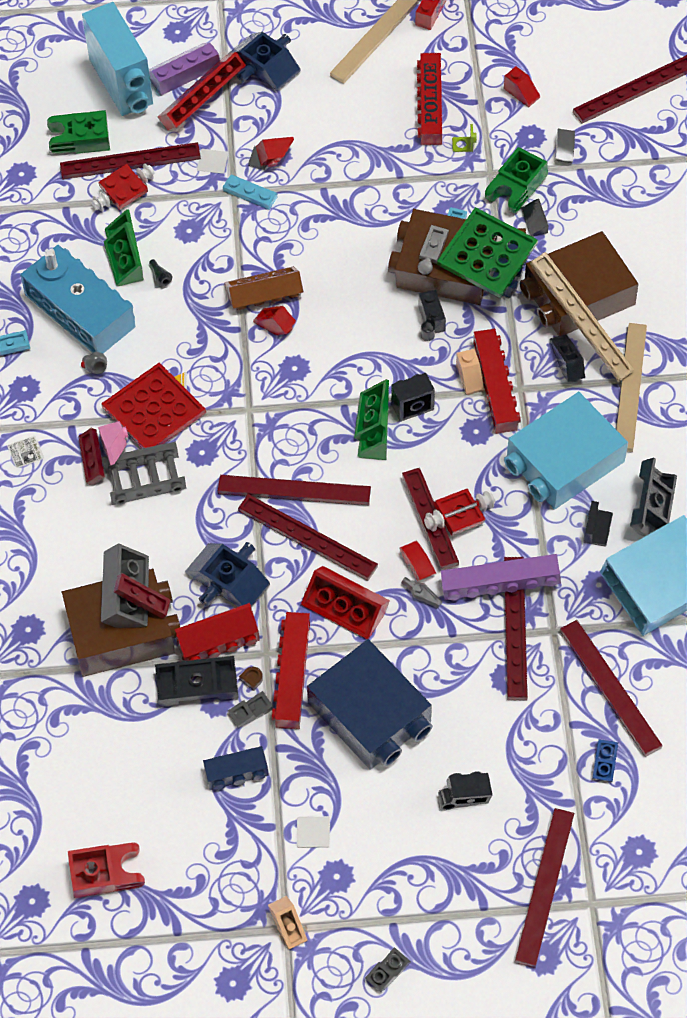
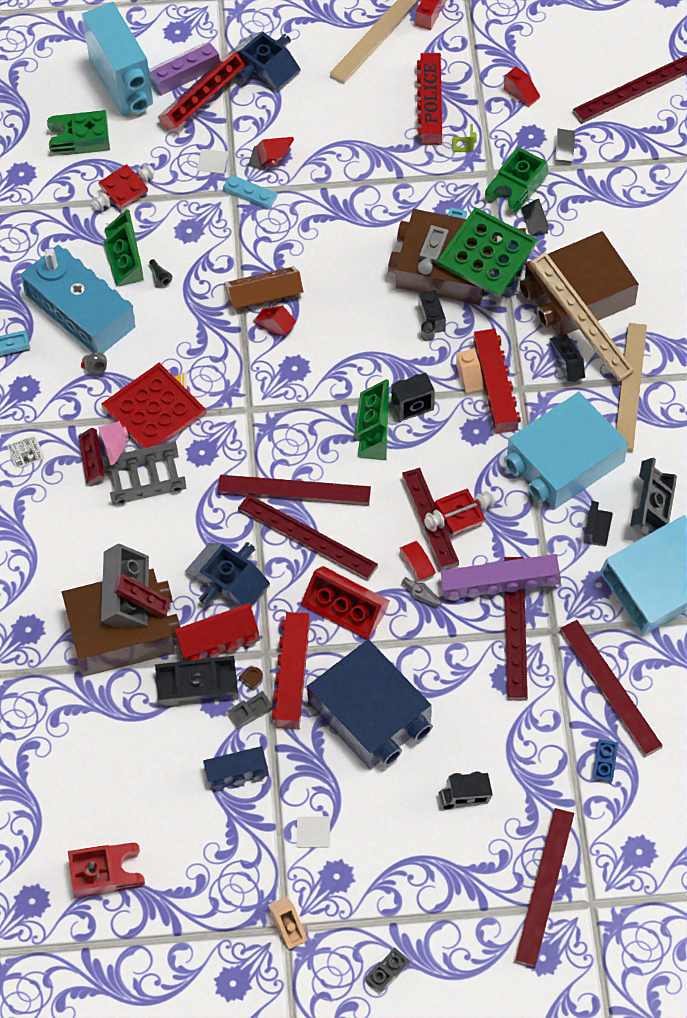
dark red tile [60,142,201,180] -> none

